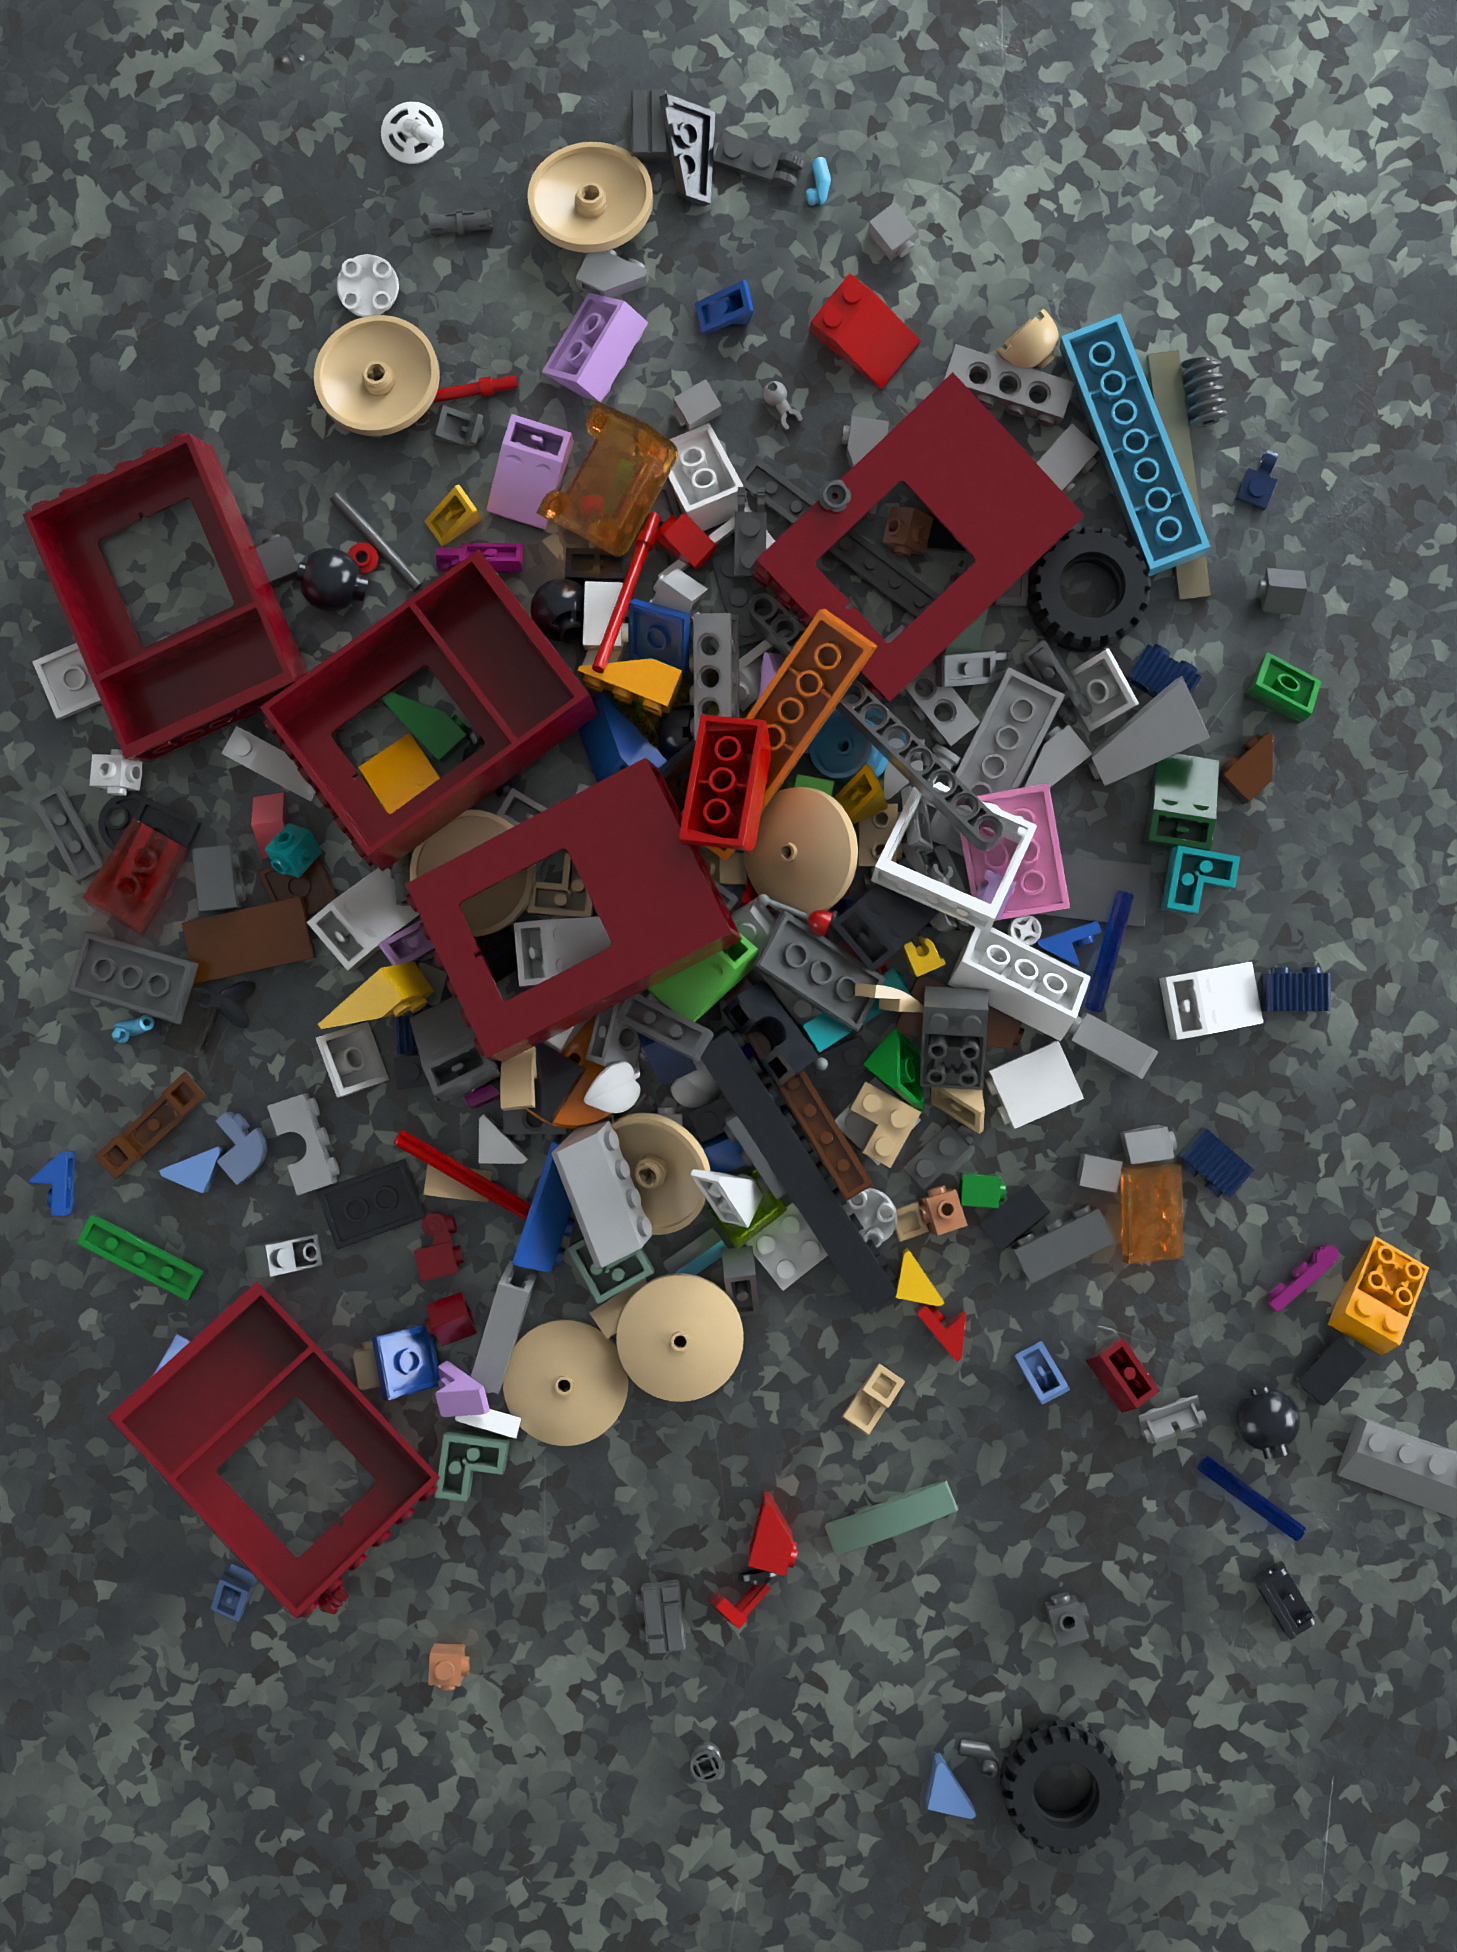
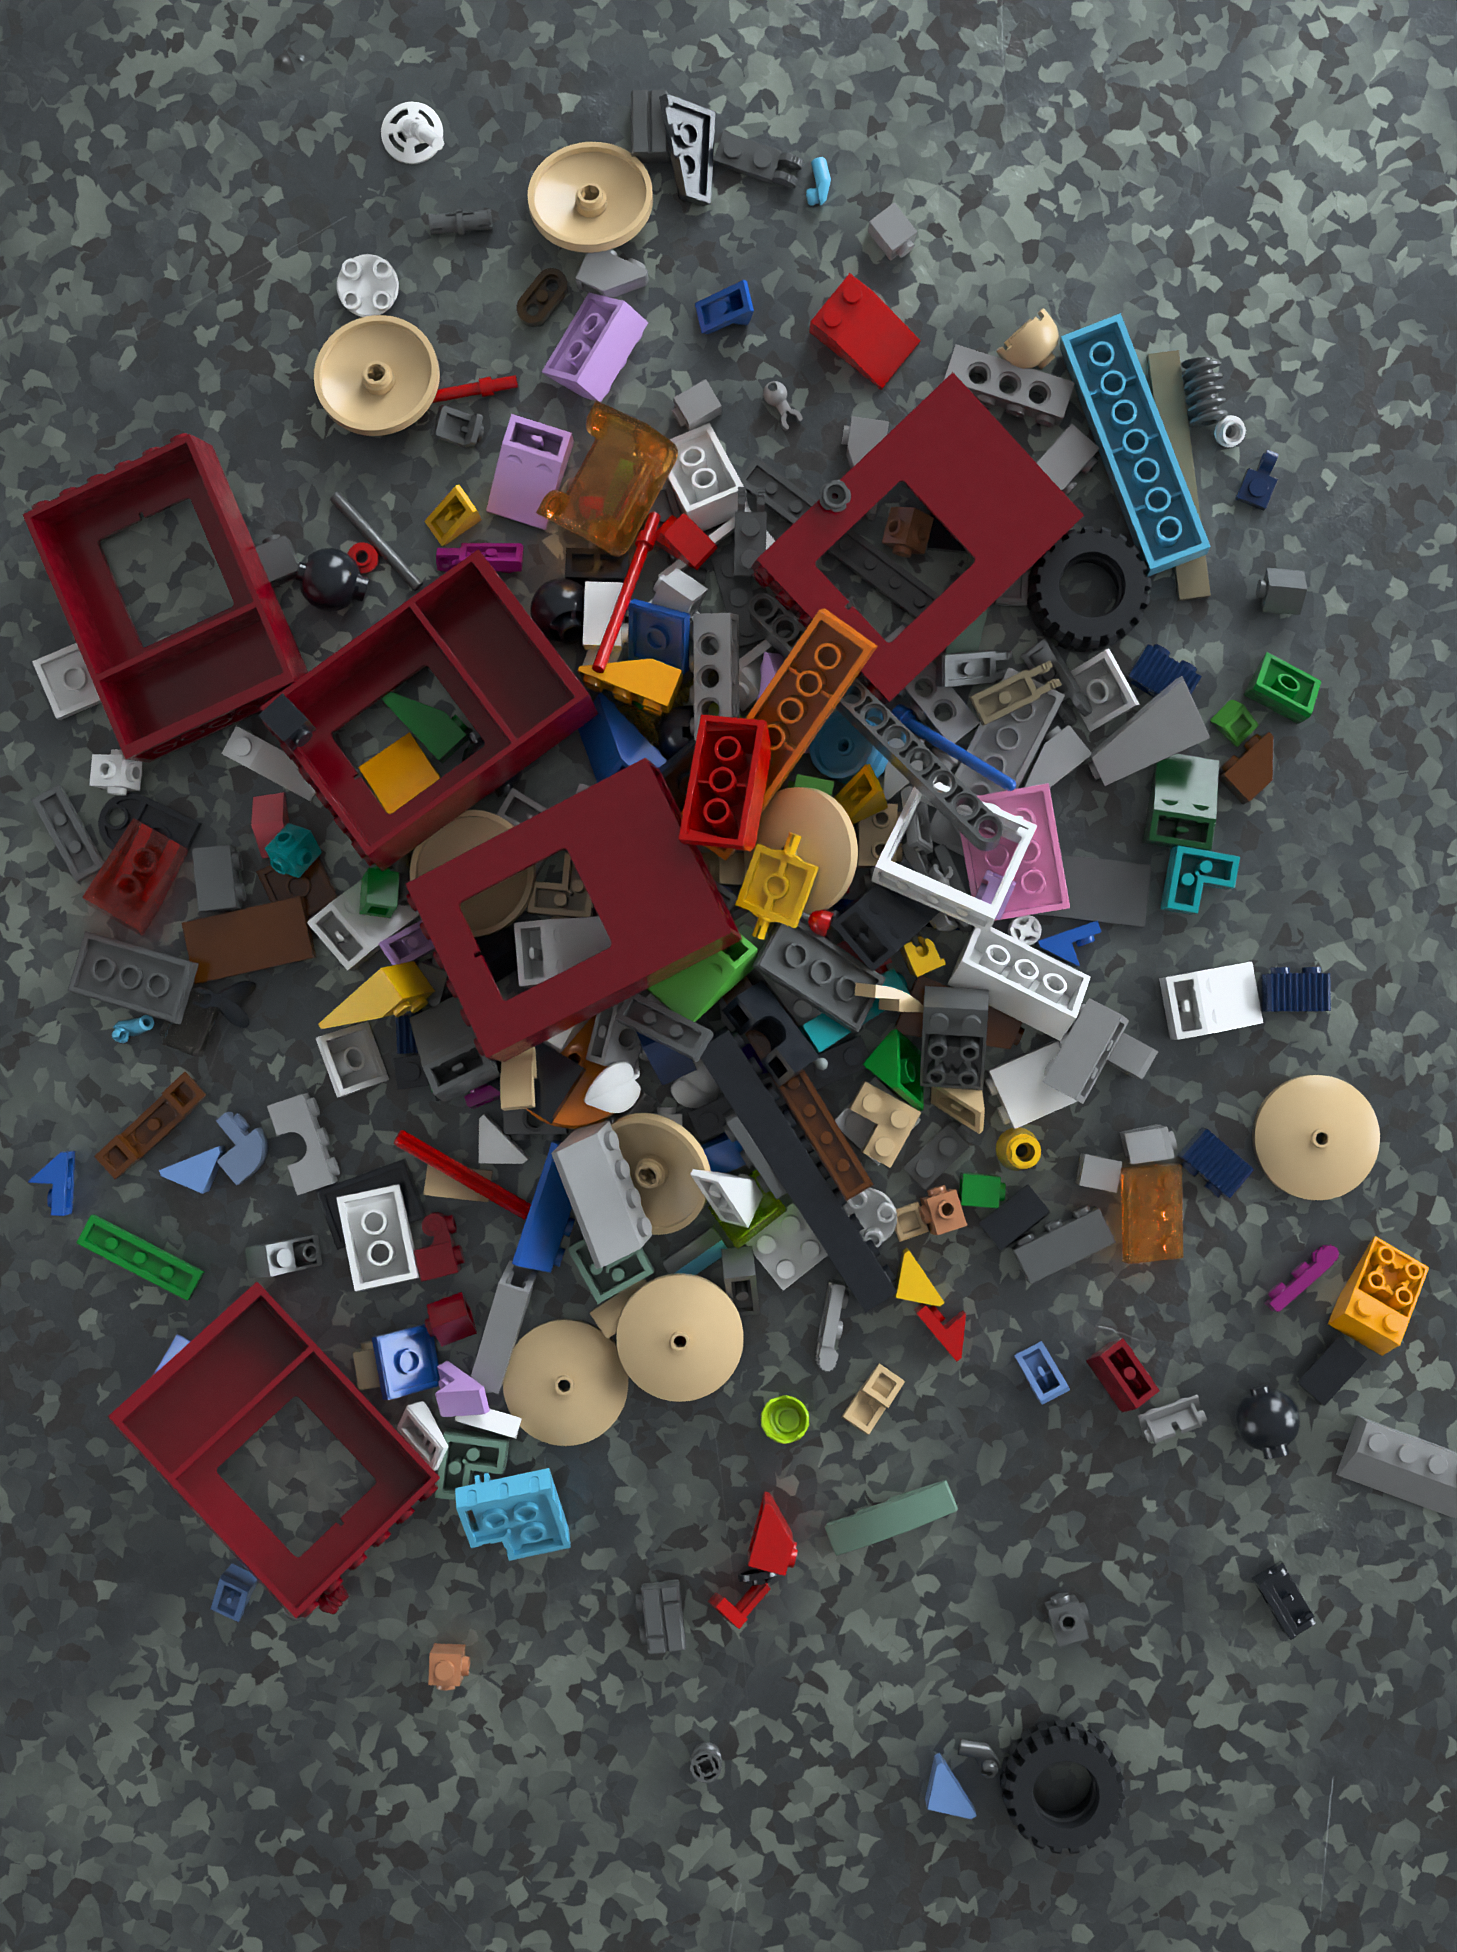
clear blue axle [1085,890,1134,1012] -> none
clear blue axle [1197,1456,1306,1541] -> none
none -> black brick [259,693,316,751]
none -> white slope [337,1184,420,1291]
none -> green brick [359,866,399,918]
none -> white slope [397,1401,448,1471]
none -> medium azure piece [455,1468,571,1561]
none -> dark brown plate [517,268,568,327]
none -> yellow plate [735,832,819,940]
none -> lime hair [761,1395,809,1444]
none -> light grey hinge [815,1279,849,1372]
none -> blue piece [891,704,1016,791]
none -> dark tan hinge [969,661,1062,726]
none -> yellow plant [996,1127,1041,1171]
none -> light grey brick [1043,998,1129,1104]
none -> bright green slope [1210,700,1259,747]
none -> white plate [1214,415,1246,447]
none -> tan dish [1252,1075,1380,1200]

